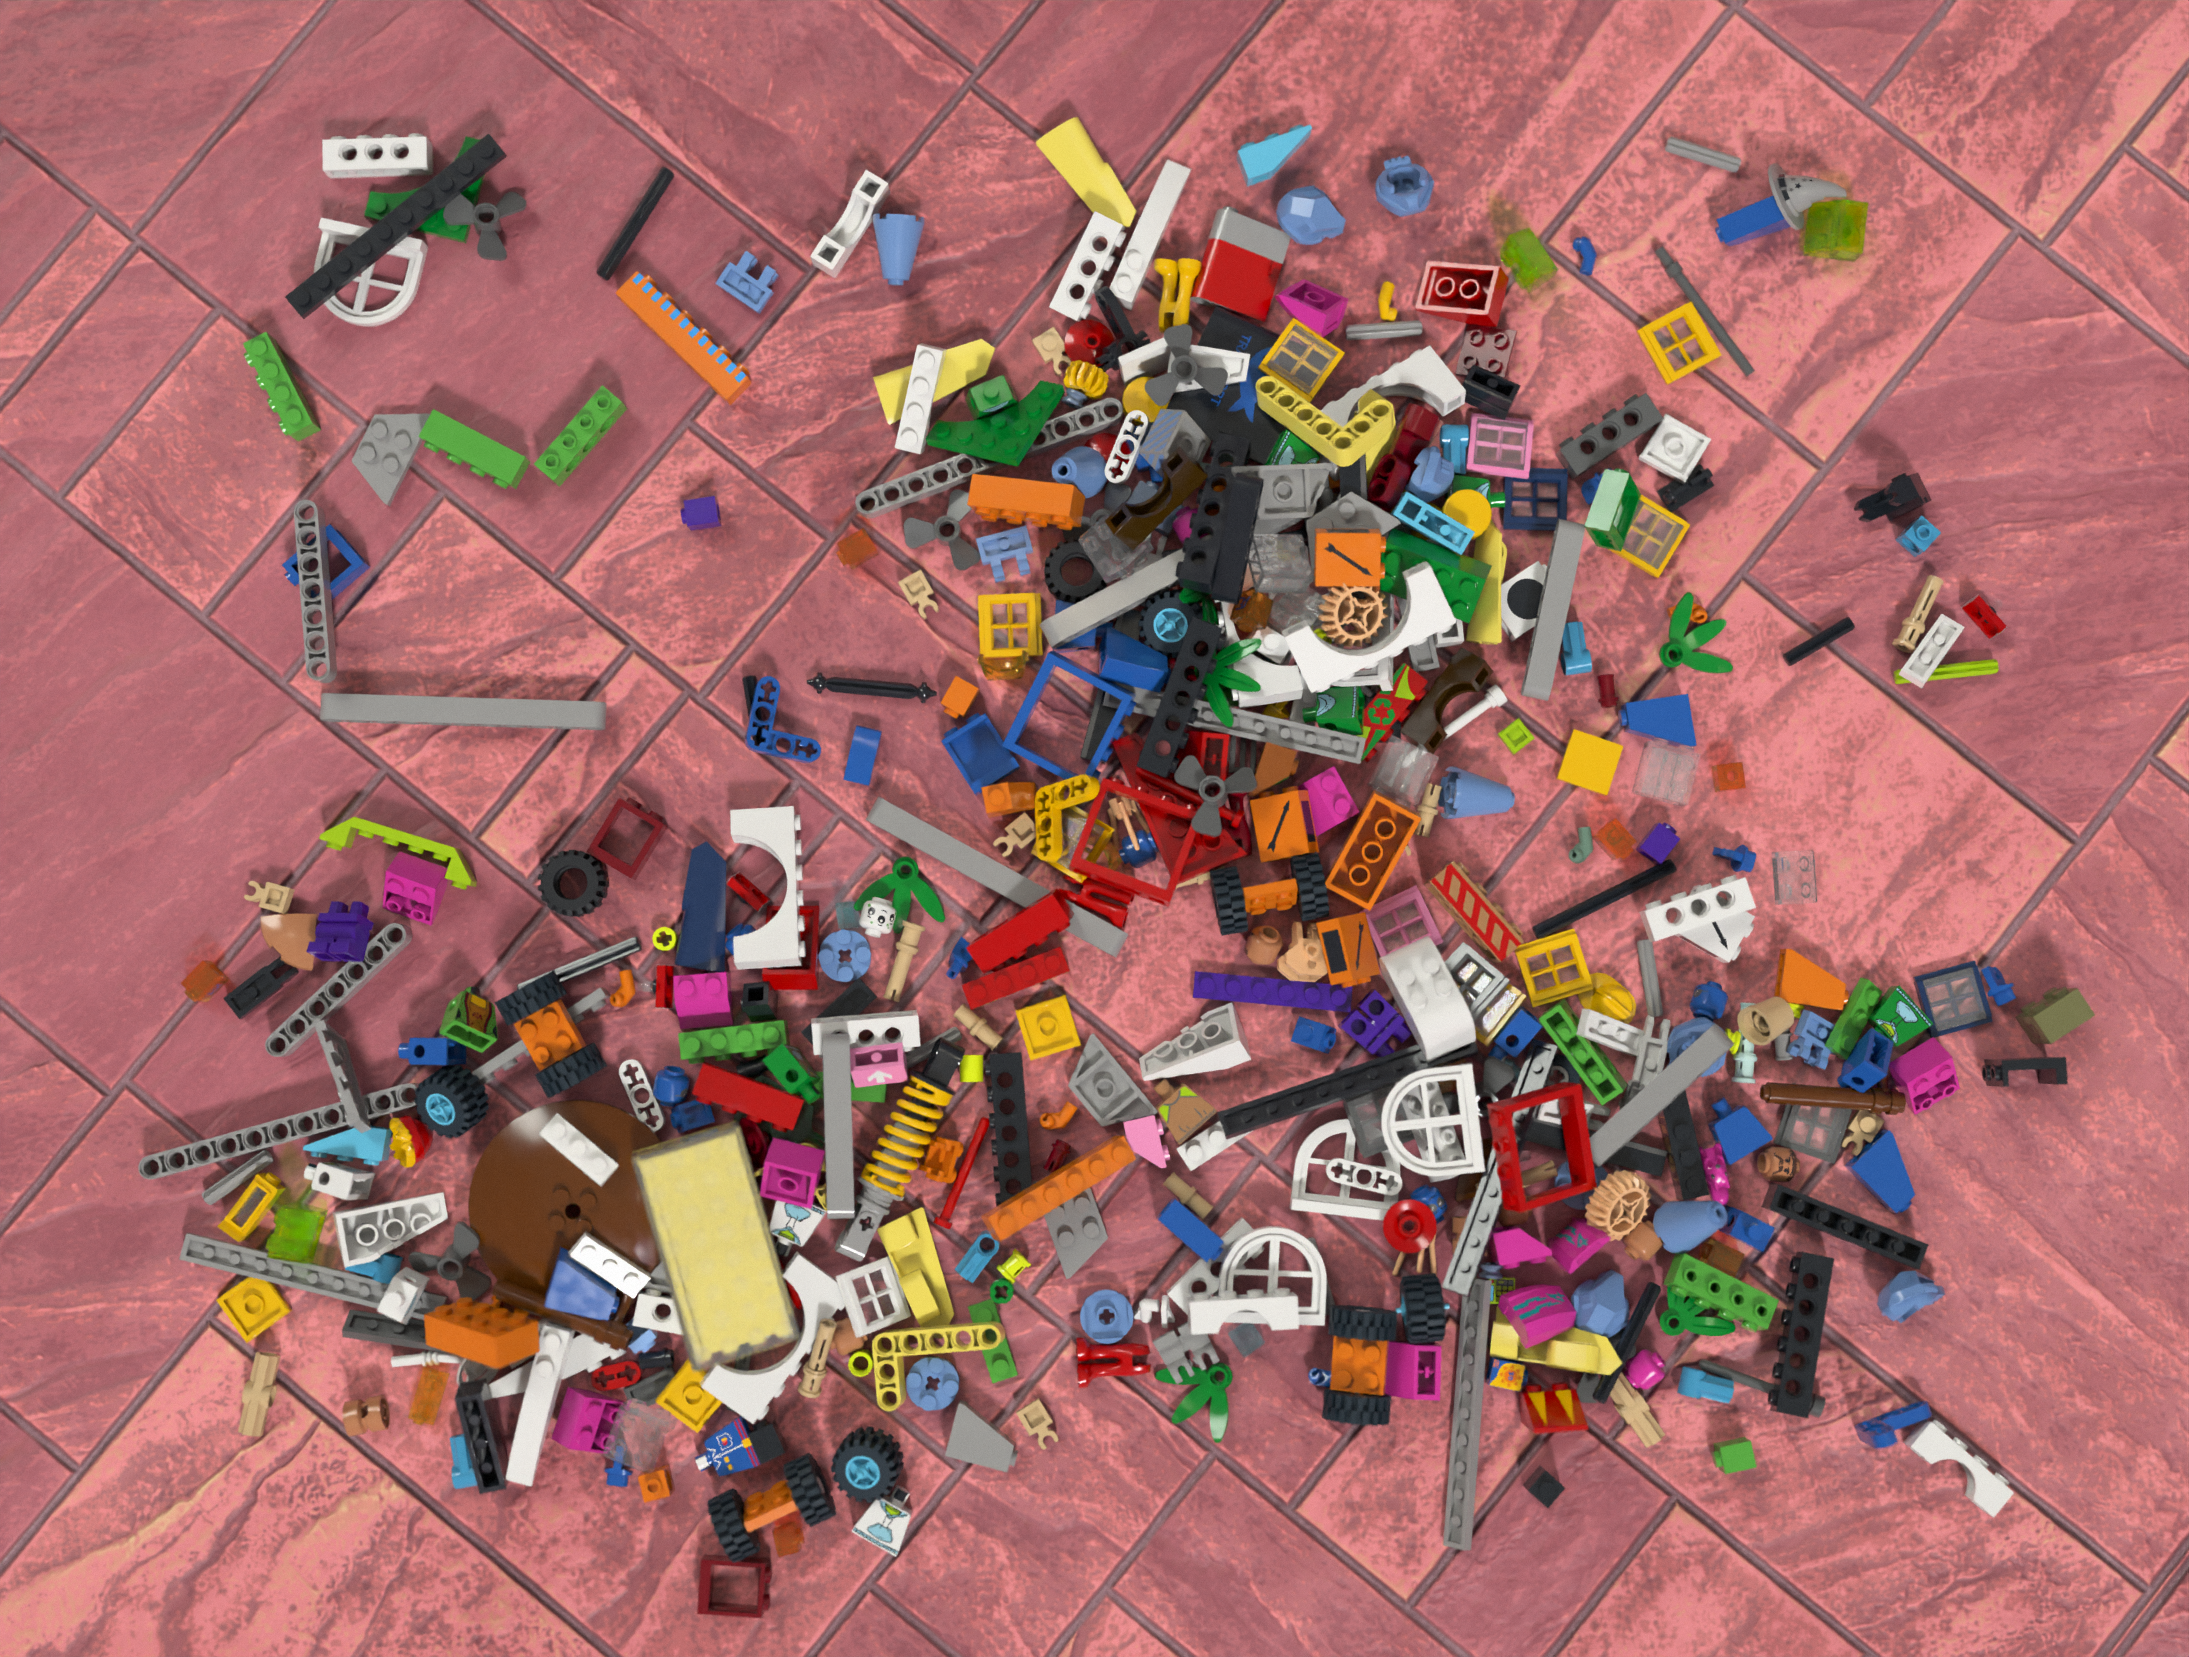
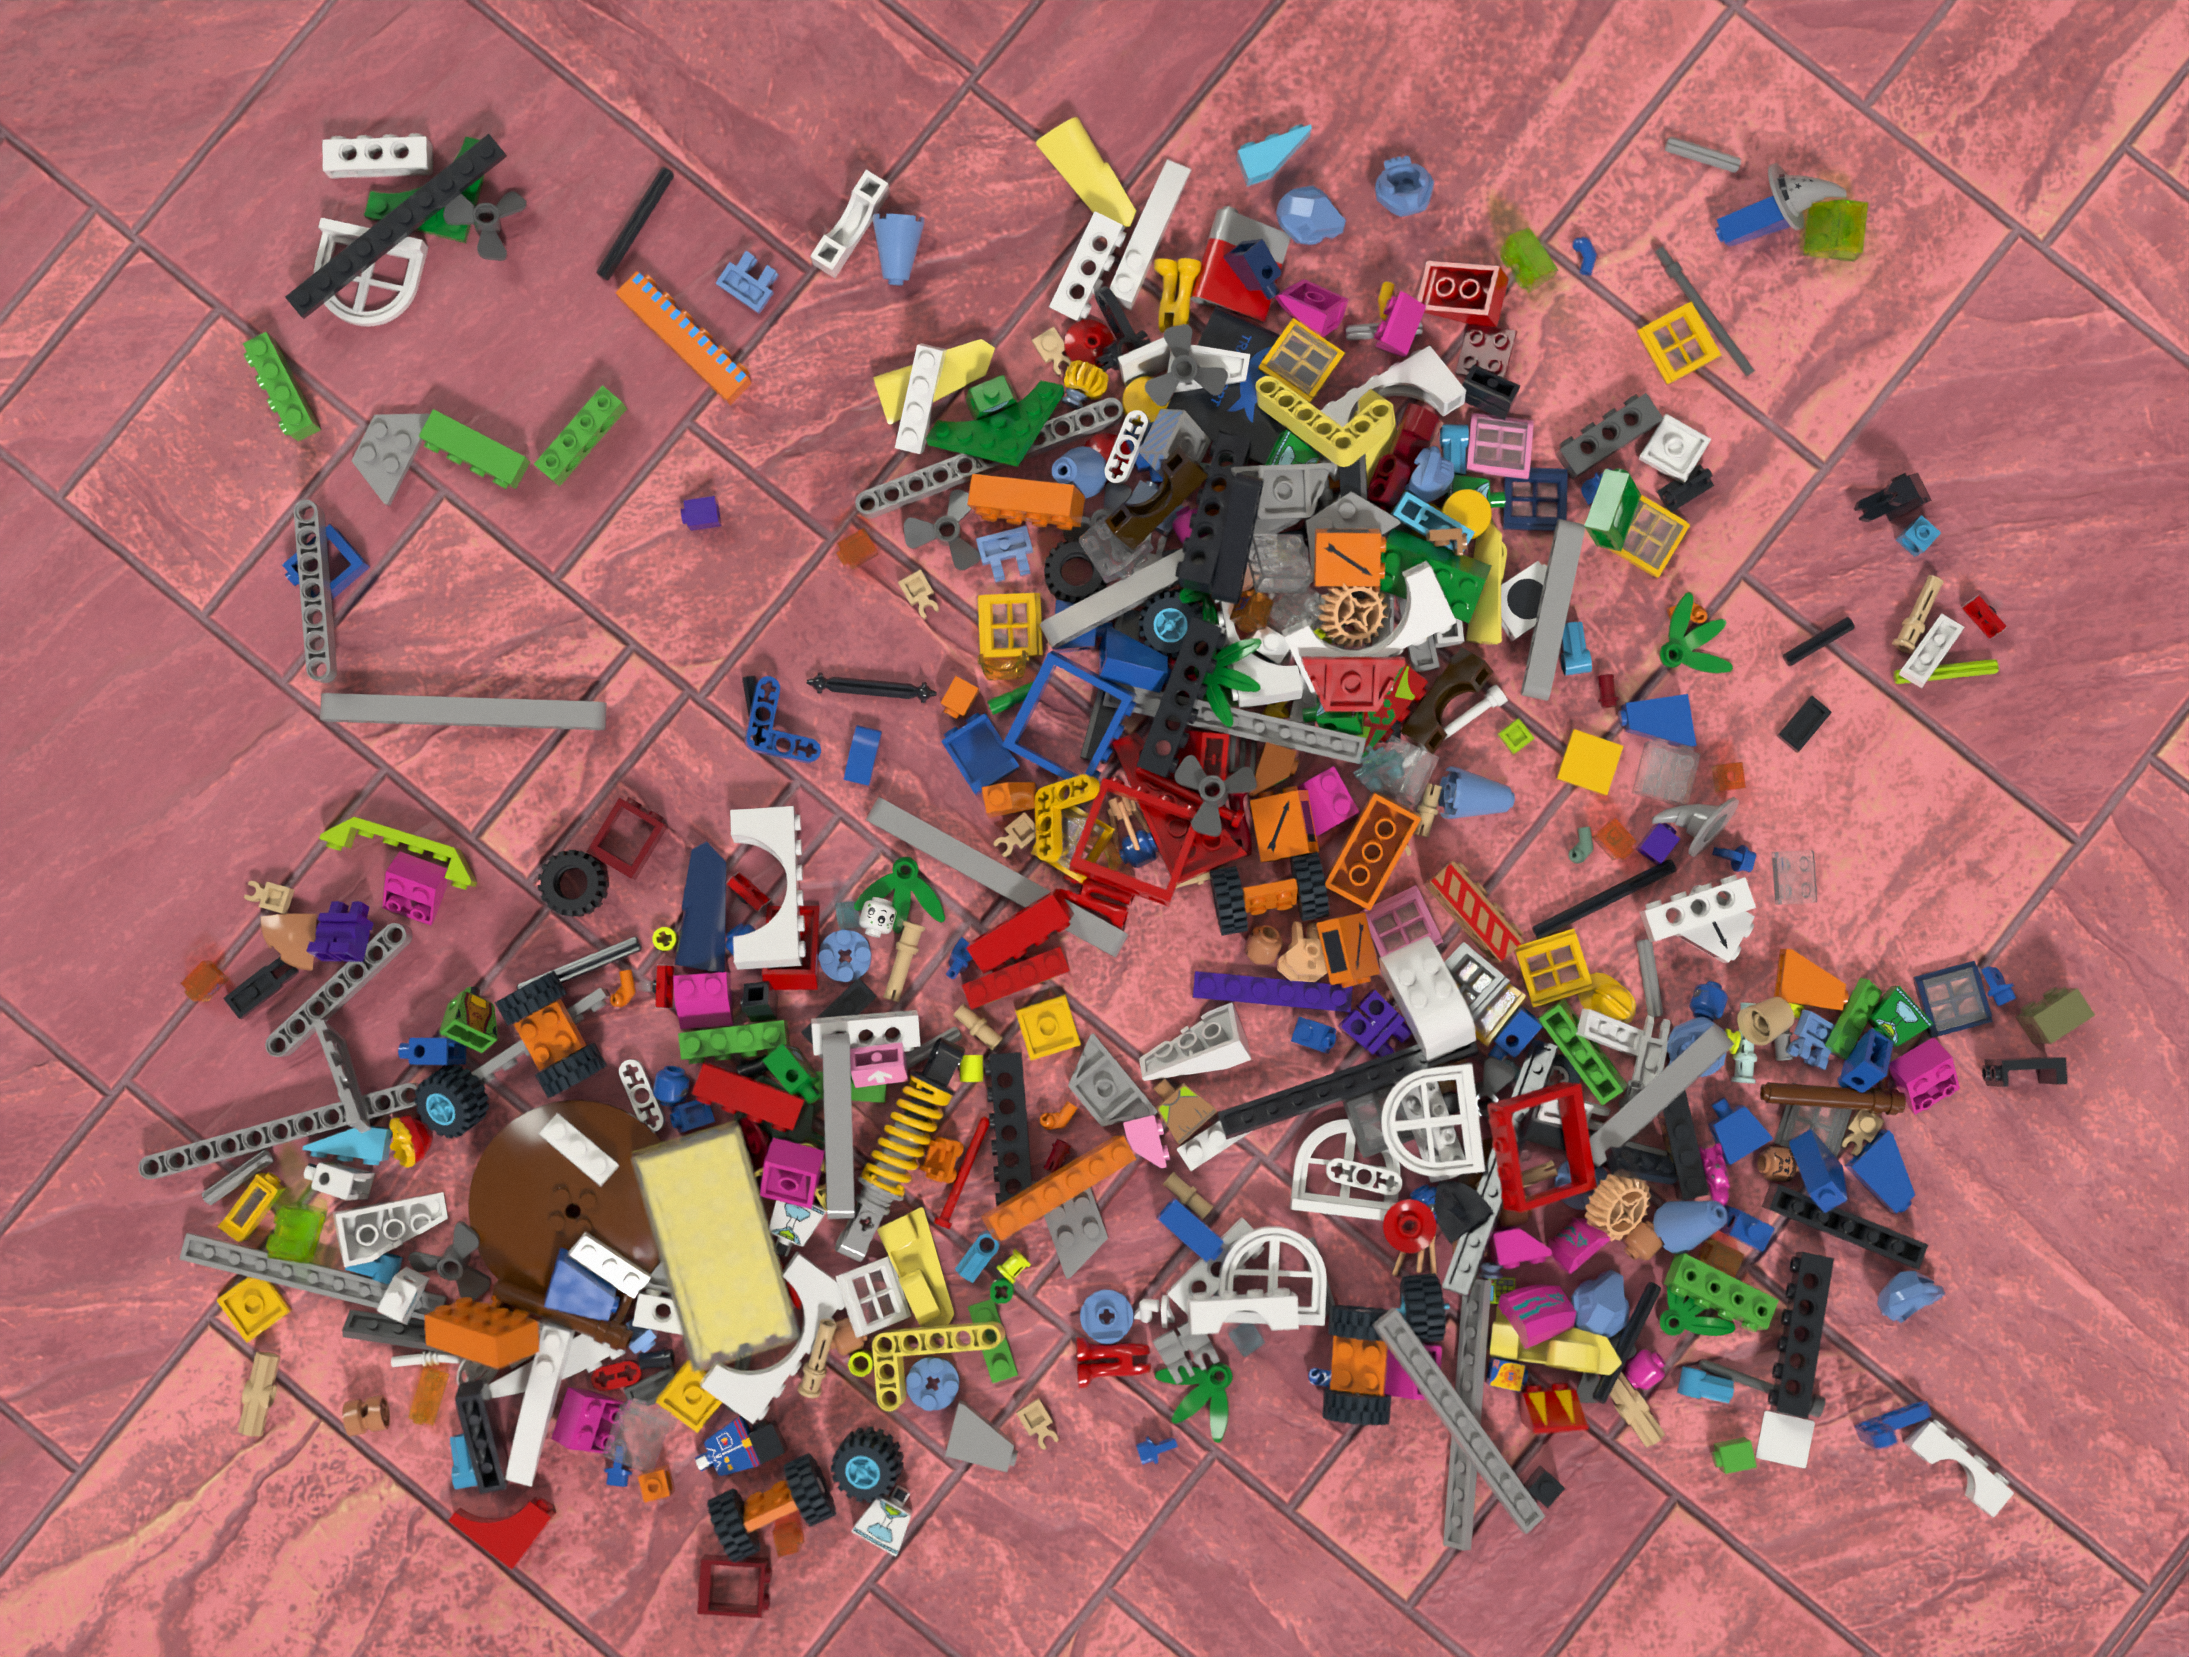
none -> red arch [448,1497,556,1570]
none -> green piece [987,681,1034,715]
none -> blue piece [1136,1436,1178,1465]
none -> dark blue torso [1223,239,1281,300]
none -> wing [1301,657,1405,711]
none -> clear light blue hips [1353,745,1405,793]
none -> light grey plate [1372,1308,1545,1534]
none -> dark pink slope [1373,291,1426,358]
none -> medium nougat bracket [1426,528,1467,556]
none -> black shield [1435,1181,1493,1244]
none -> black plate [1604,1146,1679,1185]
none -> light grey piece [1652,797,1739,857]
none -> white sticker [1756,1411,1815,1468]
none -> black tile [1777,696,1832,753]
none -> blue slope [1789,1128,1847,1213]

